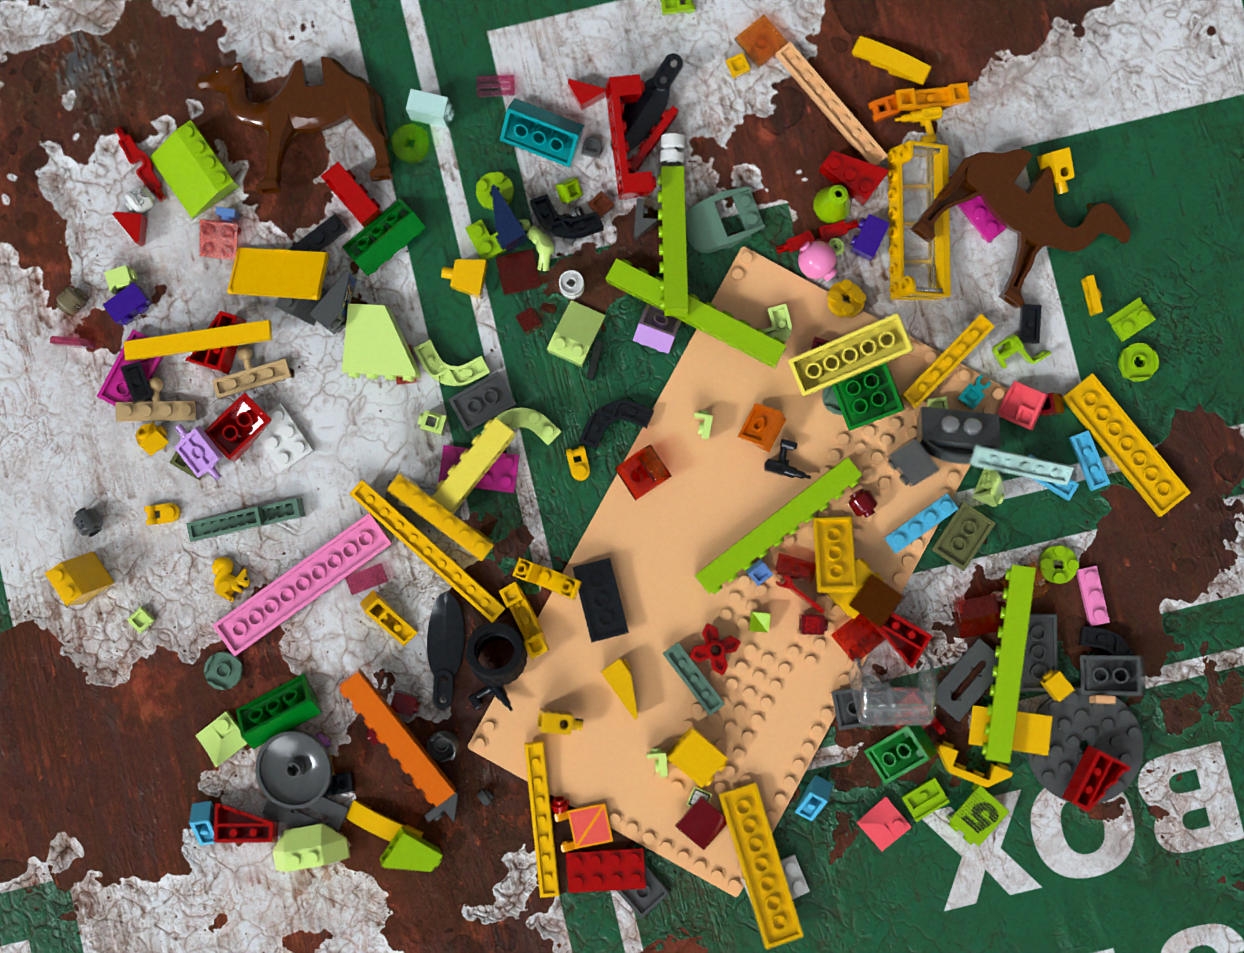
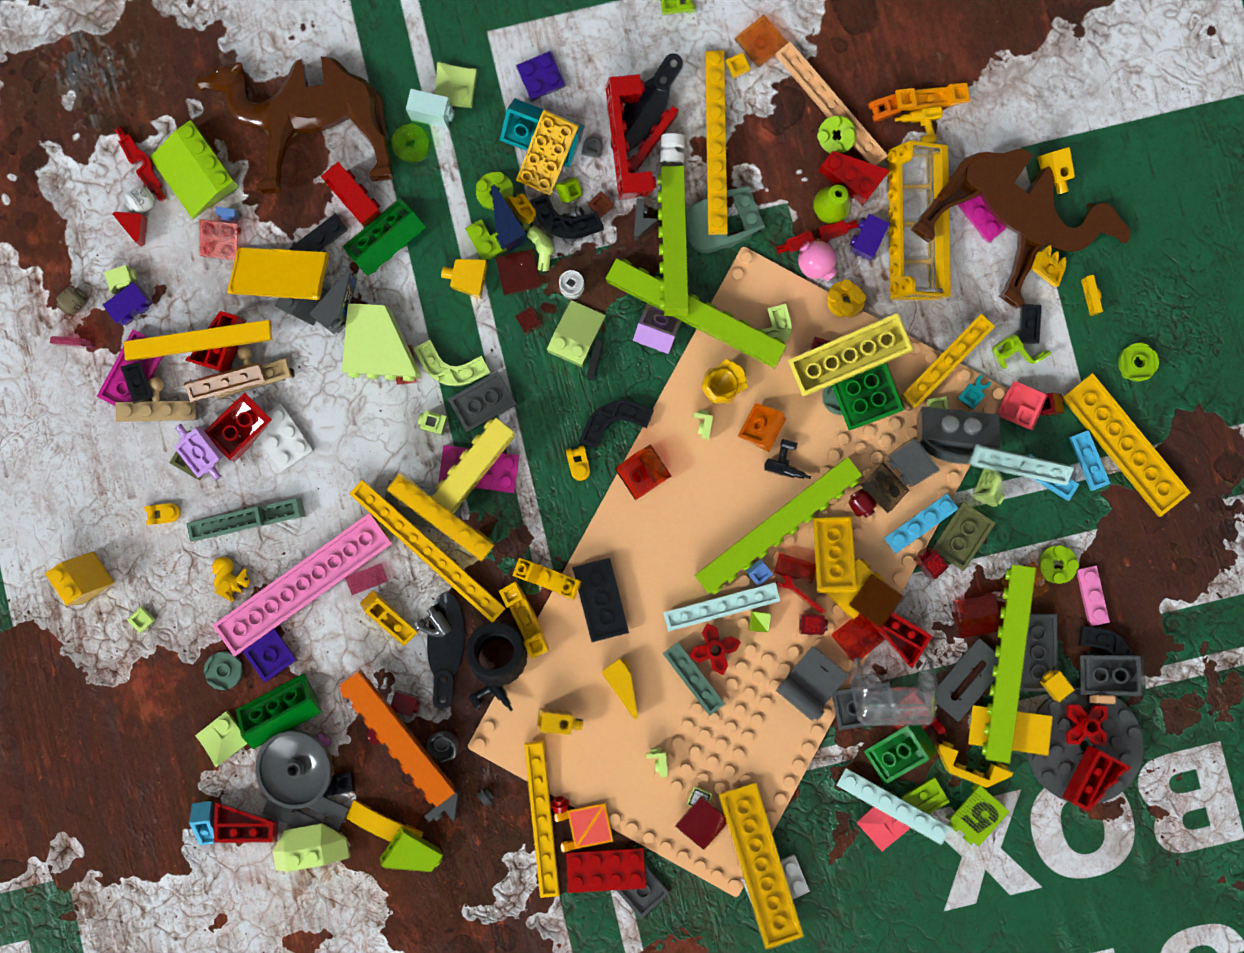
dark grey head [73,508,103,537] -> none
yellow brick [135,421,169,456] -> none
clear pink tile [476,75,515,97] -> none
yellowish green plate [481,408,561,446] -> none
red slope [568,79,606,111] -> none
yellow slope [666,725,728,788] -> none
medium azure slope [795,775,833,821] -> none
yellowish green plate [828,238,844,256] -> none
yellow slope [852,36,932,85] -> none
lime plate [1107,297,1156,342] -> none
none -> plate [184,362,266,402]
none -> dark purple plate [243,628,297,683]
none -> dark grey plant [413,606,453,637]
none -> yellowish green plate [435,62,477,108]
none -> yellow plate [505,193,536,224]
none -> dark purple plate [516,51,565,101]
none -> yellow tile [516,109,579,196]
none -> light aqua plate [663,582,780,631]
none -> yellow hair [701,358,748,404]
none -> yellow plate [705,51,727,235]
none -> dark grey door [775,645,849,721]
none -> lime plate [817,115,857,153]
none -> light aqua plate [837,768,951,845]
none -> clear smoke plate [861,462,909,513]
none -> dark red brick [913,547,949,579]
none -> yellow plate [1031,245,1066,287]
none -> red plant [1065,704,1108,746]

